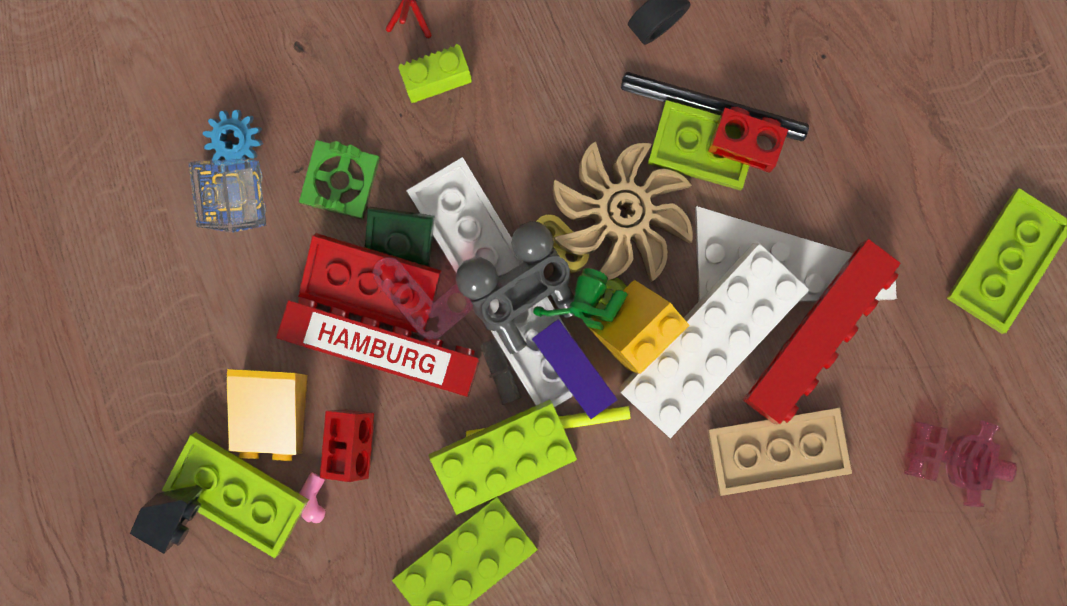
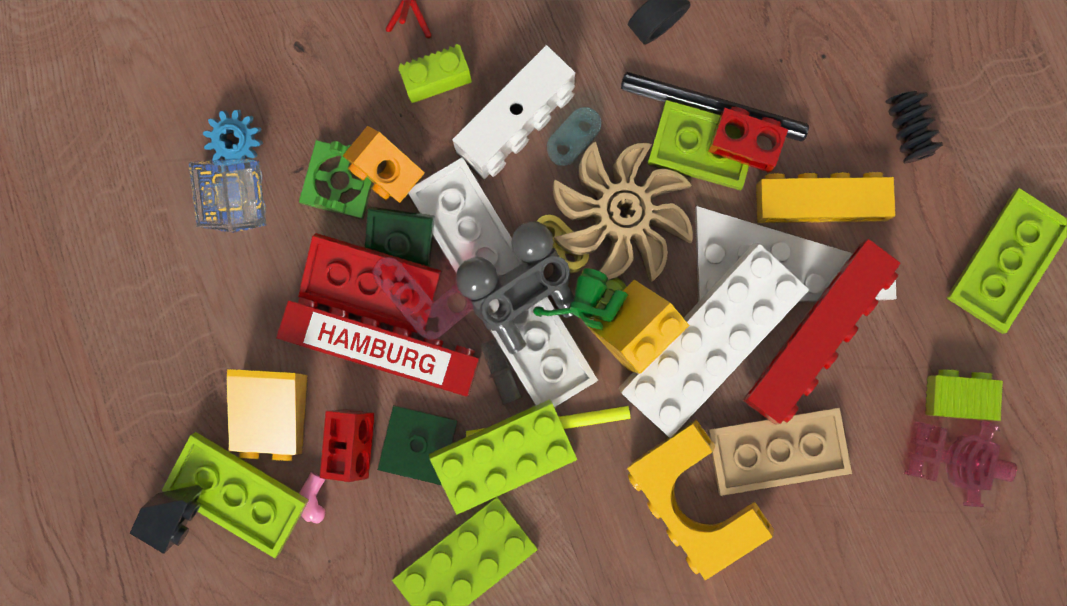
dark purple tile [532,319,618,420] -> none
none -> light orange brick [343,126,425,203]
none -> dark green plate [377,405,458,486]
none -> white brick [452,45,575,179]
none -> clear light blue plate [547,107,601,166]
none -> yellow arch [627,419,774,580]
none -> yellow brick [756,172,895,223]
none -> black piece [885,91,943,164]
none -> lime brick [925,370,1003,421]

